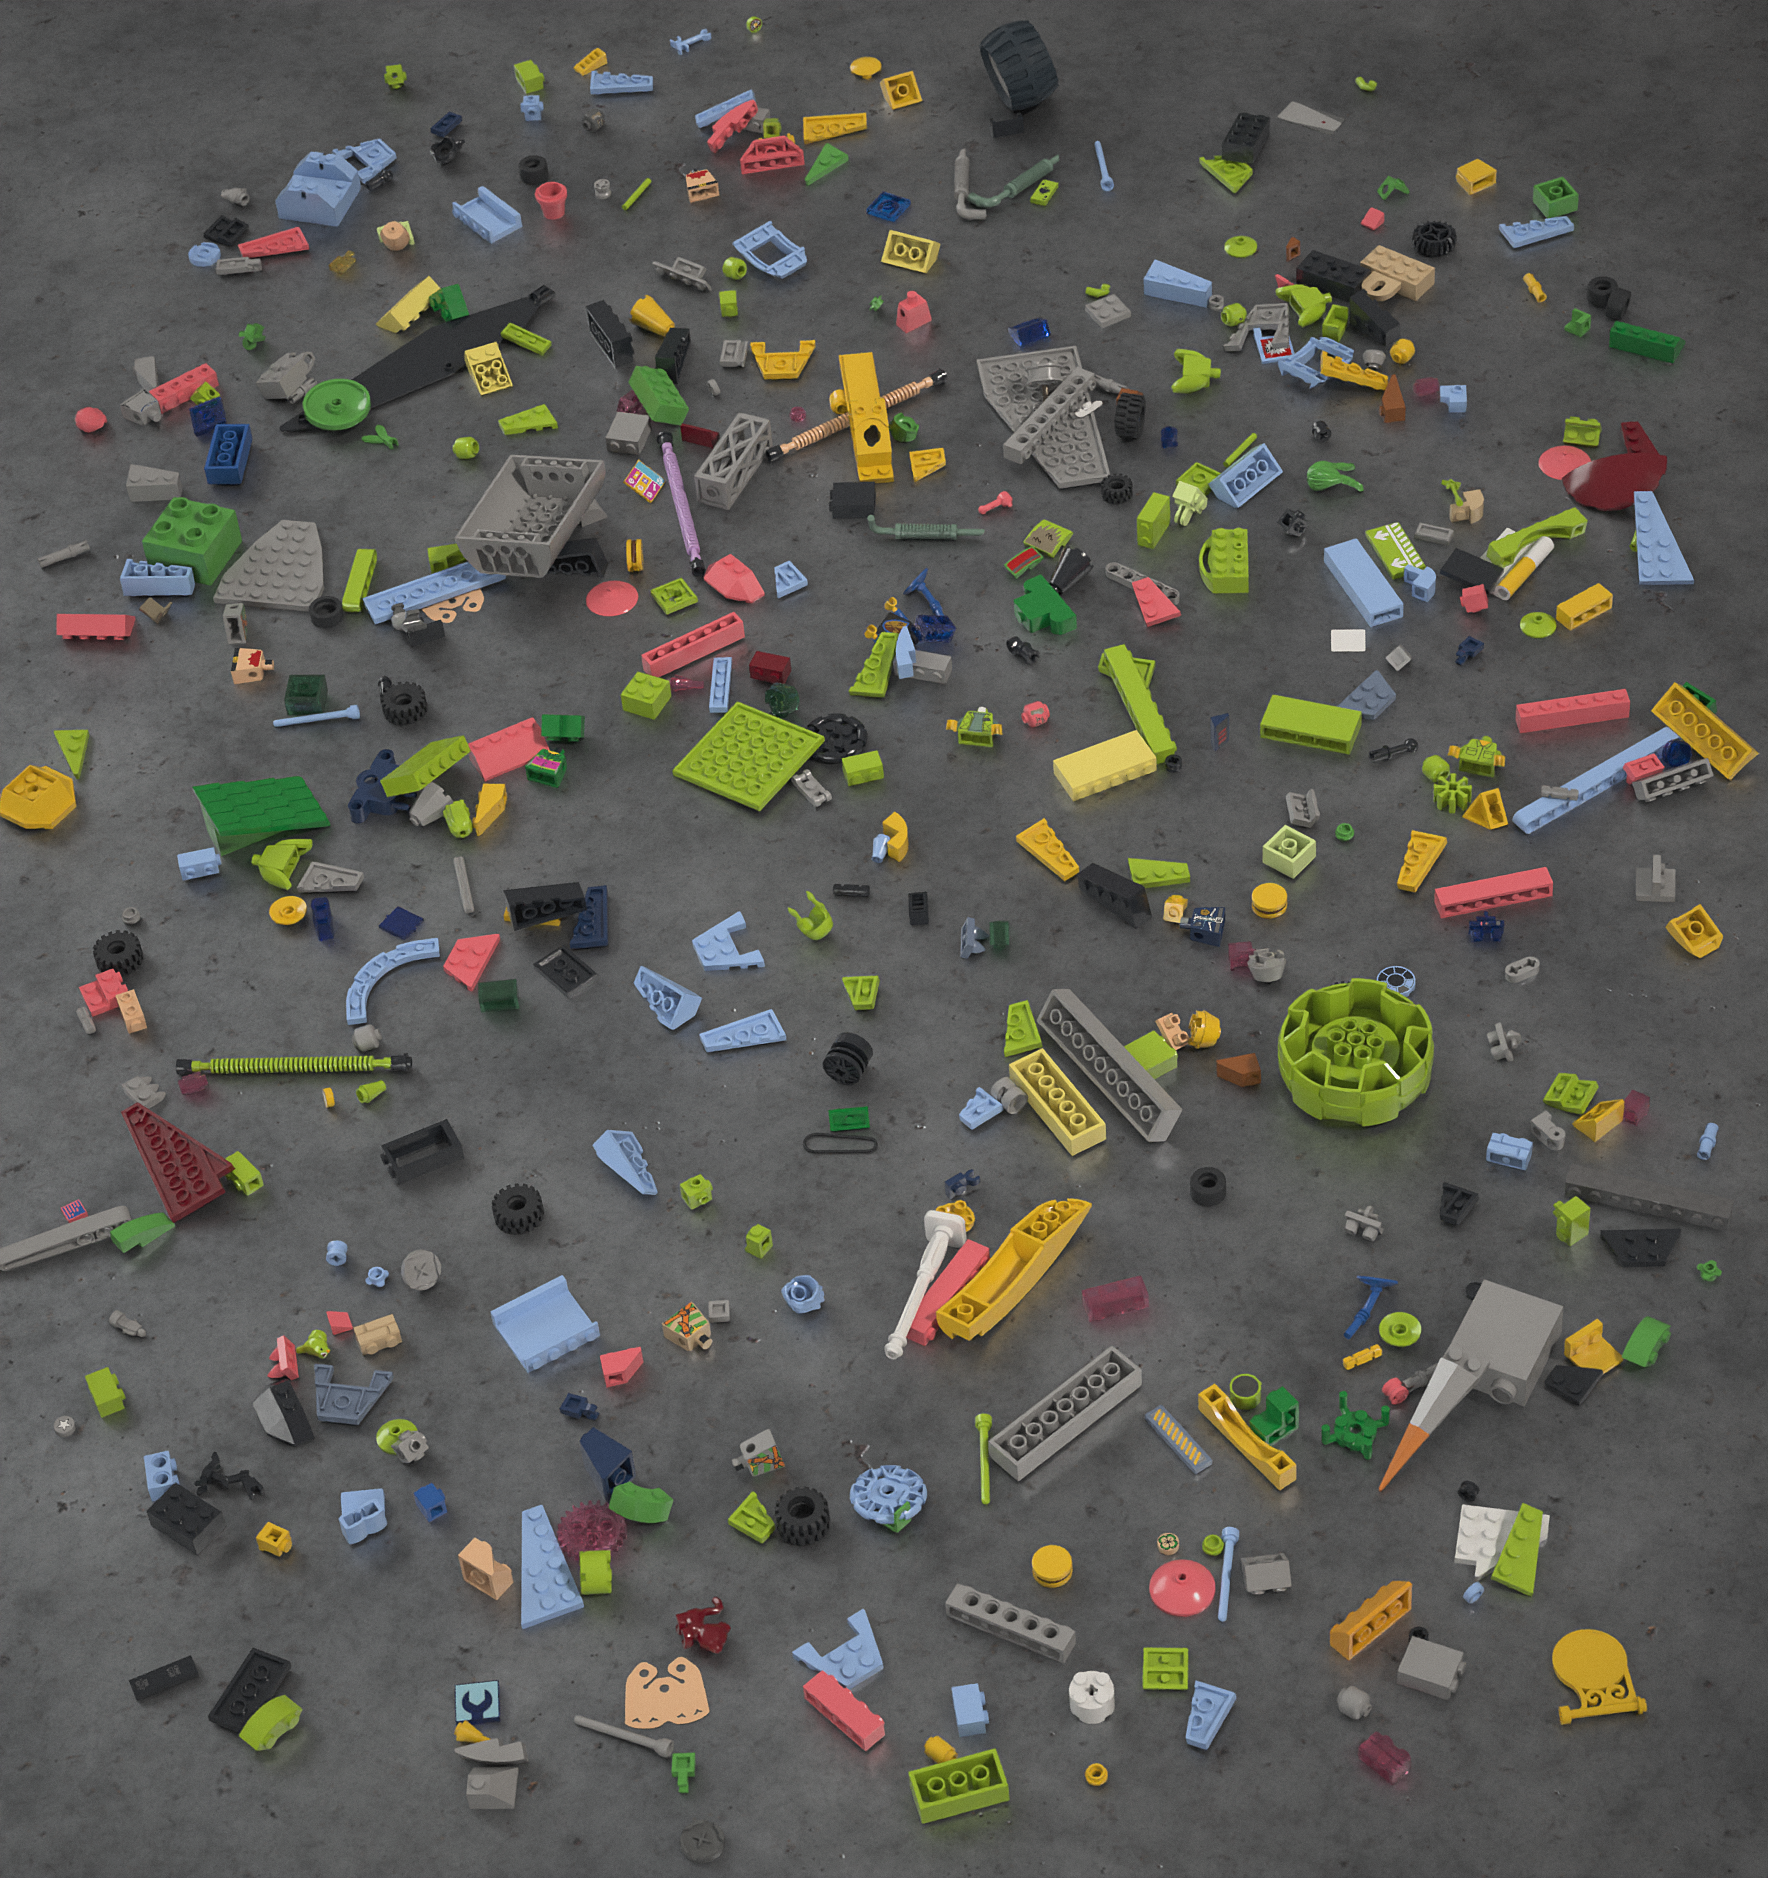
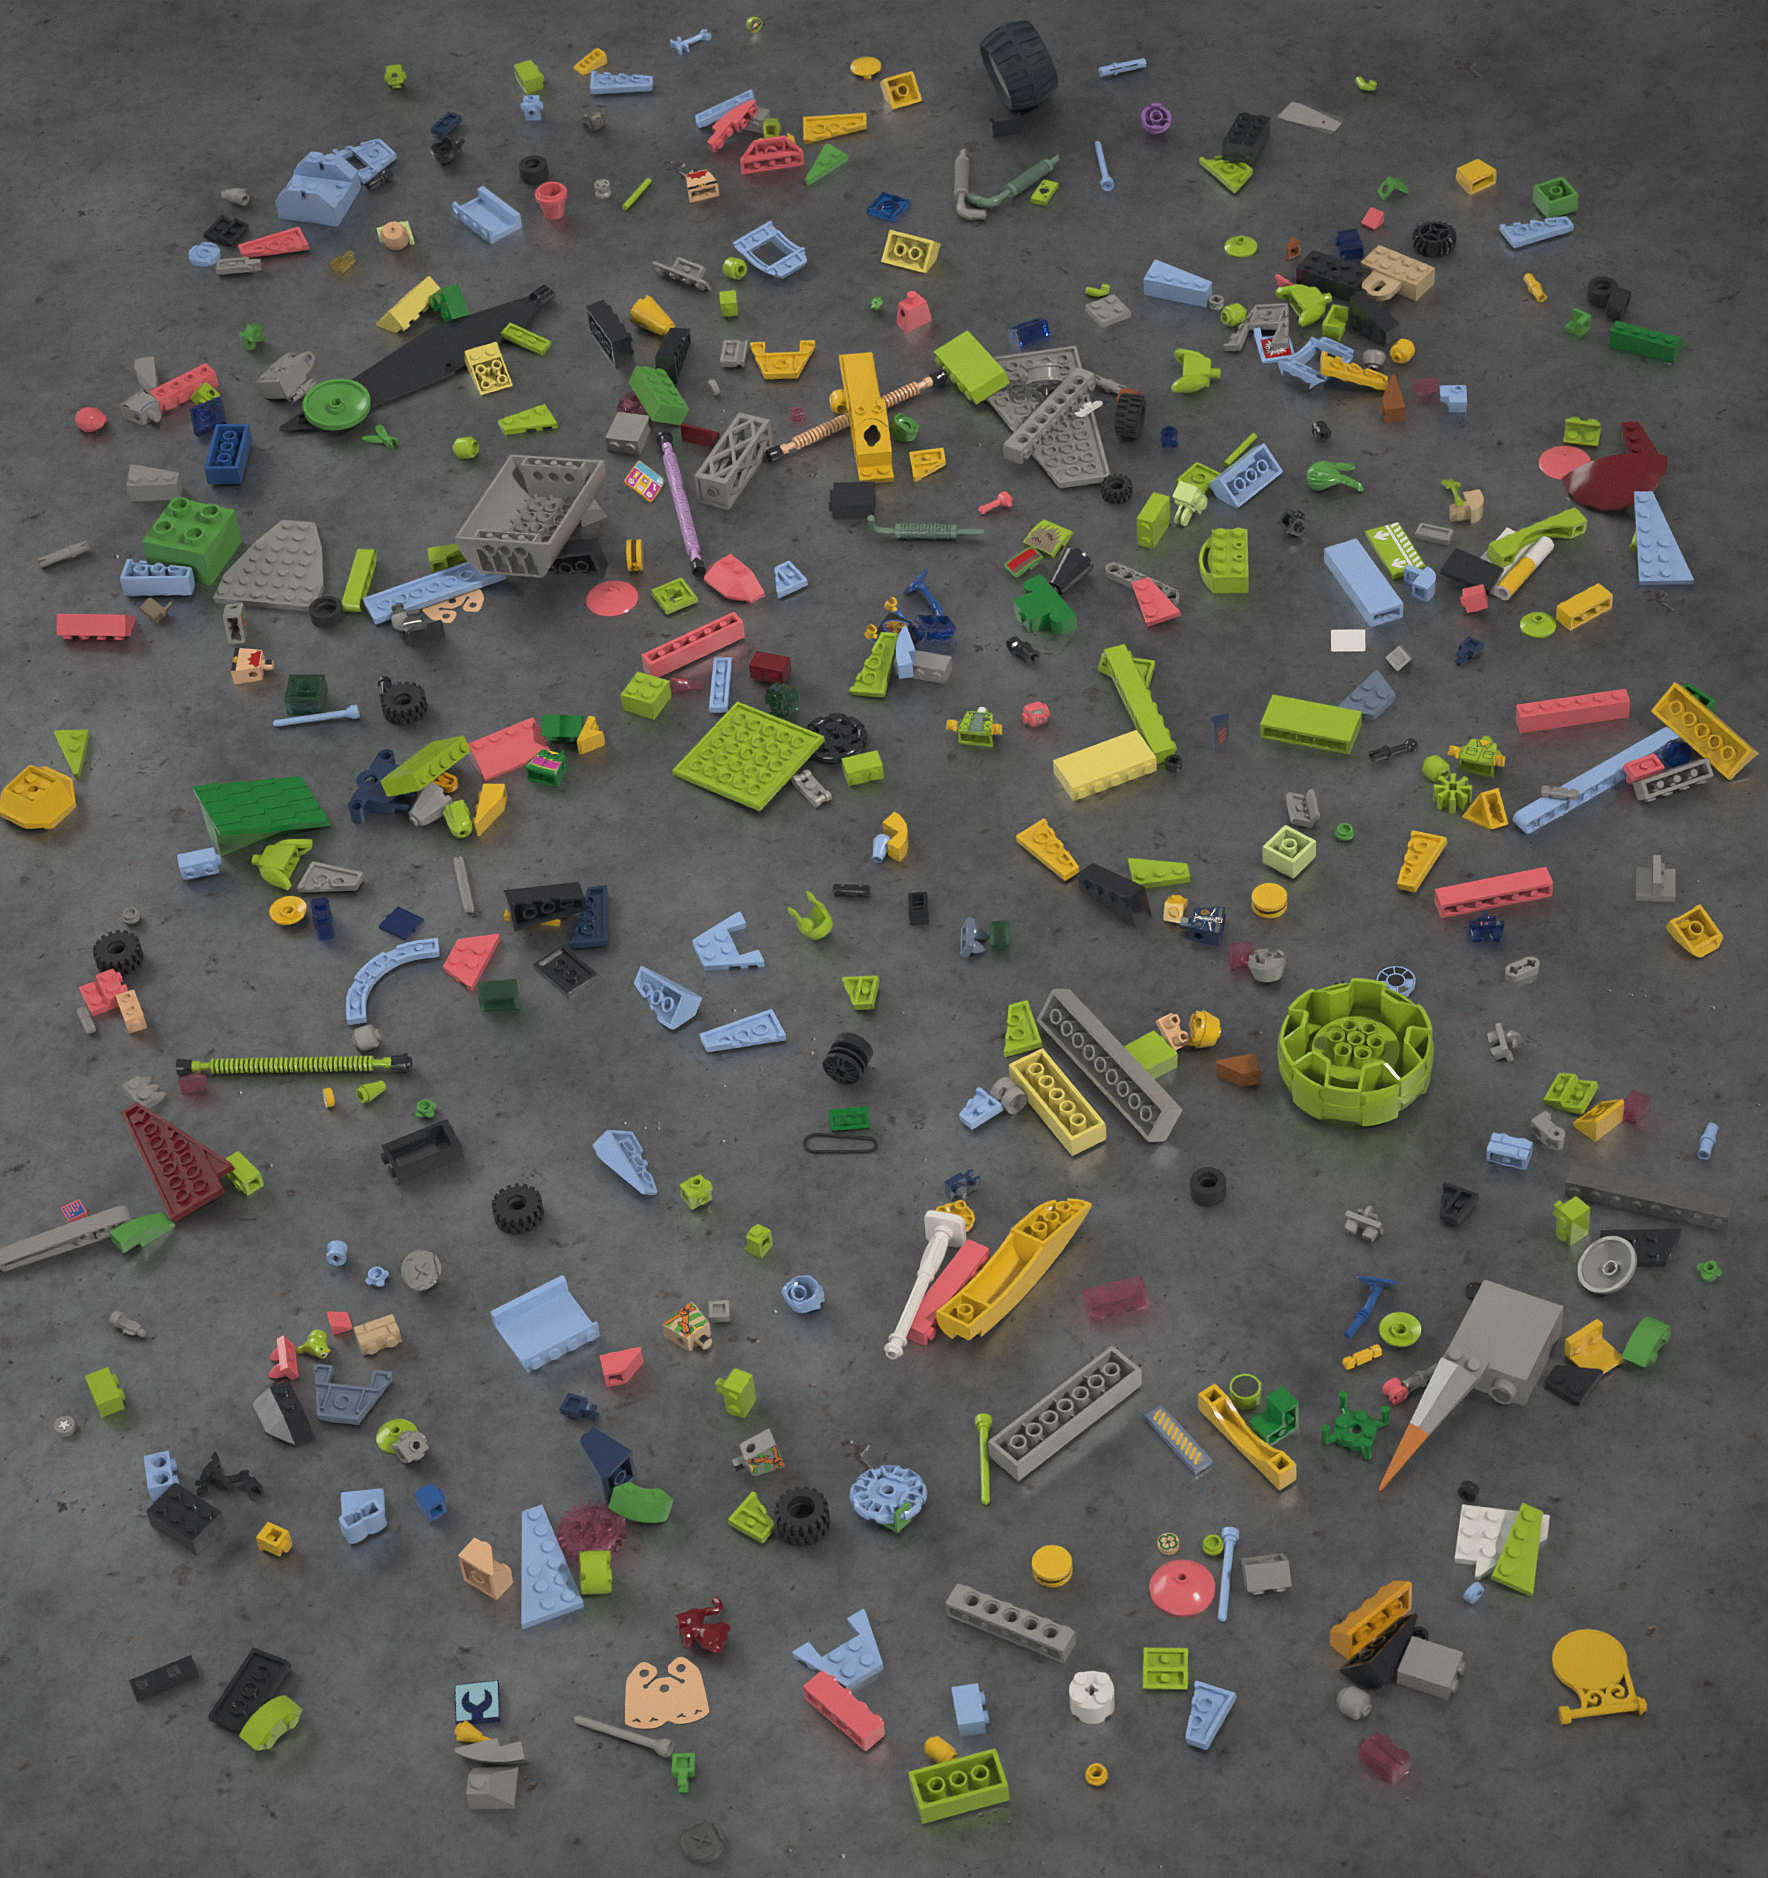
none -> bright green plate [415,1099,436,1118]
none -> light orange plate [432,772,458,793]
none -> yellow slope [577,716,605,754]
none -> lime brick [715,1368,756,1419]
none -> lime brick [934,330,1010,404]
none -> light blue pin [1099,58,1146,77]
none -> medium lavender cone [1140,103,1172,135]
none -> clear blue brick [1334,228,1364,260]
none -> black wedge [1340,1613,1418,1689]
none -> light grey dish [1578,1236,1637,1294]

